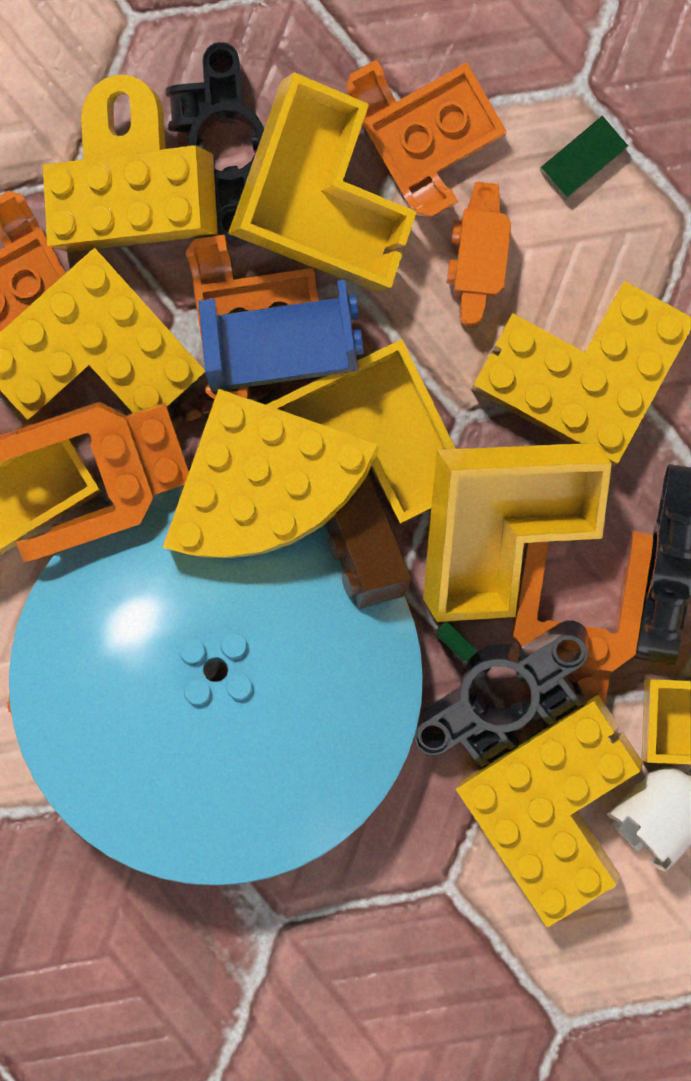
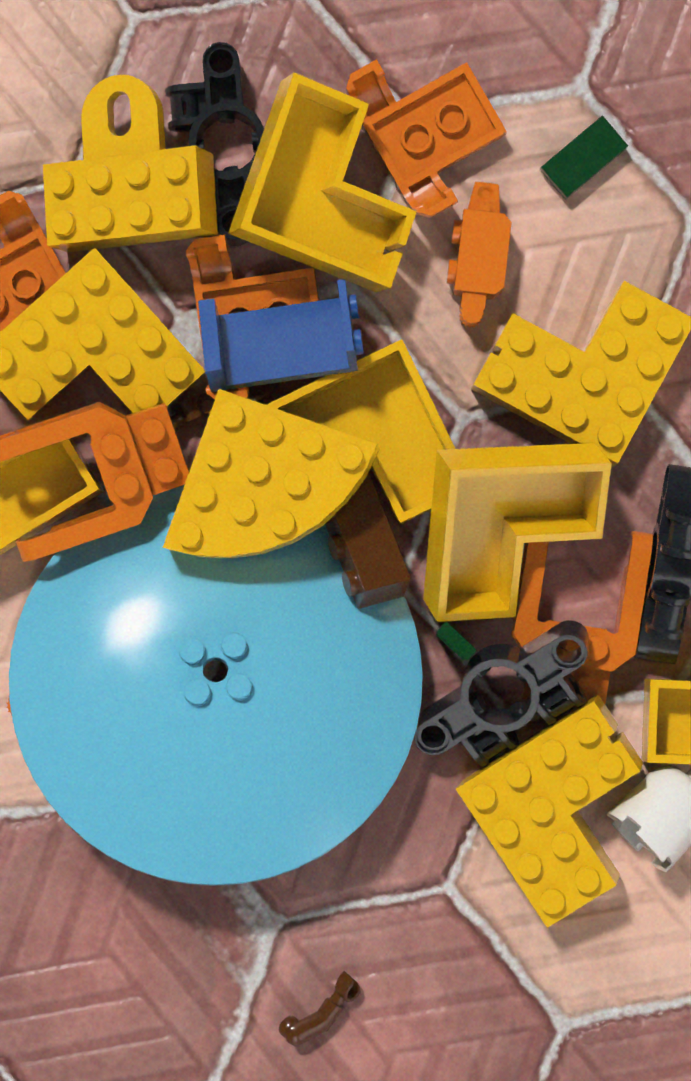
none -> reddish brown arm [279,971,360,1045]

